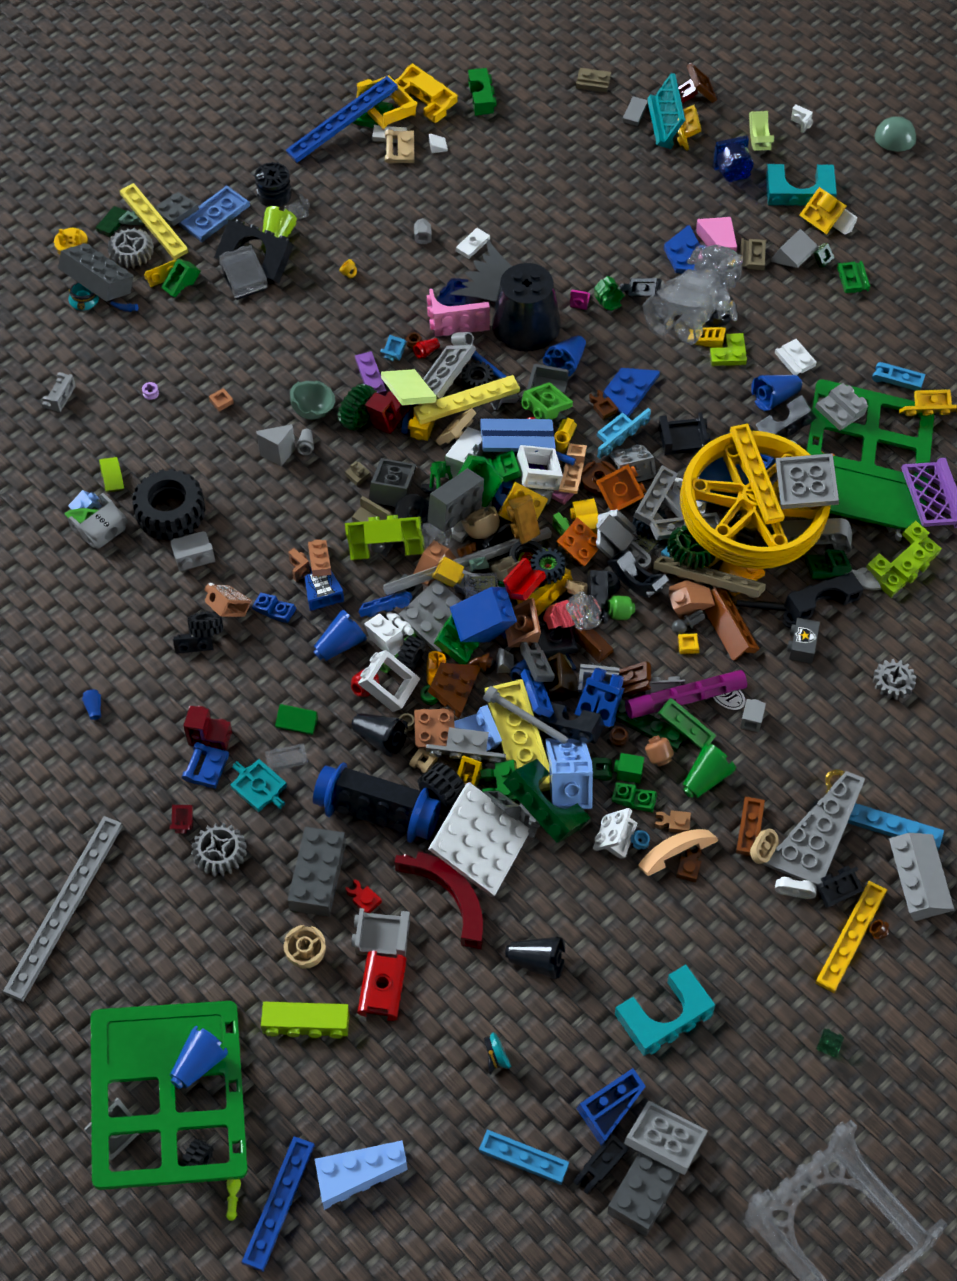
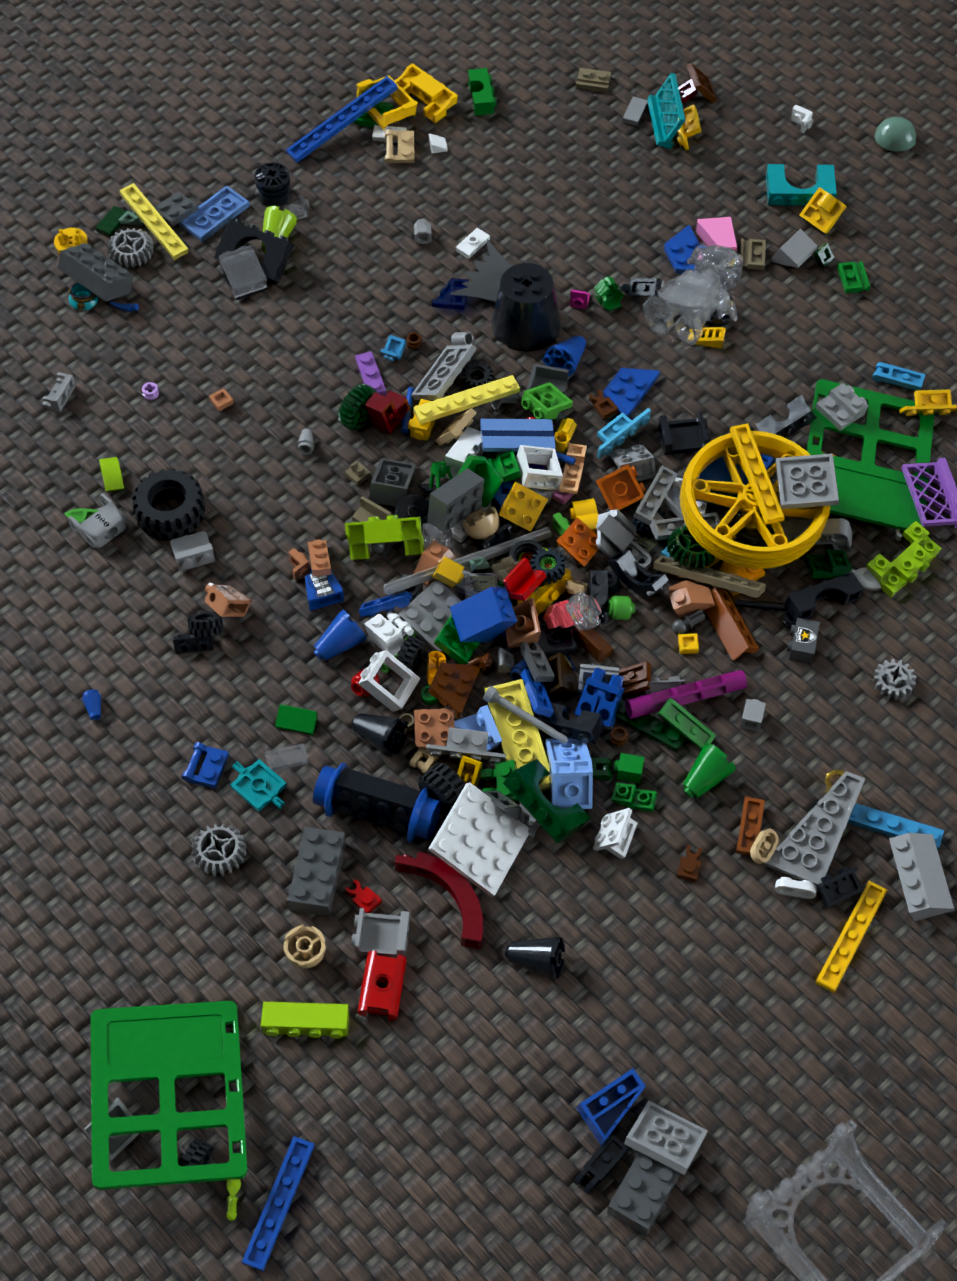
light grey plate [3,816,123,1002] -> none
light blue bracket [68,490,102,510] -> none
yellow hinge [144,259,177,288] -> none
green arch [161,258,201,297] -> none
dark red bracket [170,805,193,833] -> none
blue cone [170,1026,228,1089] -> none
dark red brick [183,706,232,751] -> none
blue slope [252,593,296,623] -> none
light grey slope [256,424,296,466] -> none
sand green cylinder [290,380,335,420] -> none
light blue wedge [315,1141,408,1210] -> none
yellow tile [339,259,357,278] -> none
yellowish green tile [381,369,436,405] -> none
red cone [413,338,440,358] -> none
bright pink bracket [426,289,490,337] -> none
reddish brown plate [457,541,478,557] -> none
blue bar [471,351,507,379] -> none
dark azure plate [479,1129,569,1185] -> none
piece [484,1032,511,1075] -> none
pearl gold slope [506,495,540,544] -> none
reddish brown plate [581,461,616,496] -> none
teal arch [615,964,715,1056] -> none
dark azure plate [630,830,650,850] -> none
light nougat slope [638,829,718,876] -> none
nougat head [645,735,674,766] -> none
medium nougat plate [655,811,691,833] -> none
lime plate [710,333,747,366] -> none
clear blue piece [713,136,754,182] -> none
white sticker [713,690,745,710] -> none
yellowish green arch [749,111,774,151] -> none
blue cone [751,375,803,411] -> none
white plate [775,339,817,375] -> none
clear green tile [816,1028,844,1058] -> none
white slope [833,209,858,234] -> none
reddish brown plate [869,919,889,940] -> none

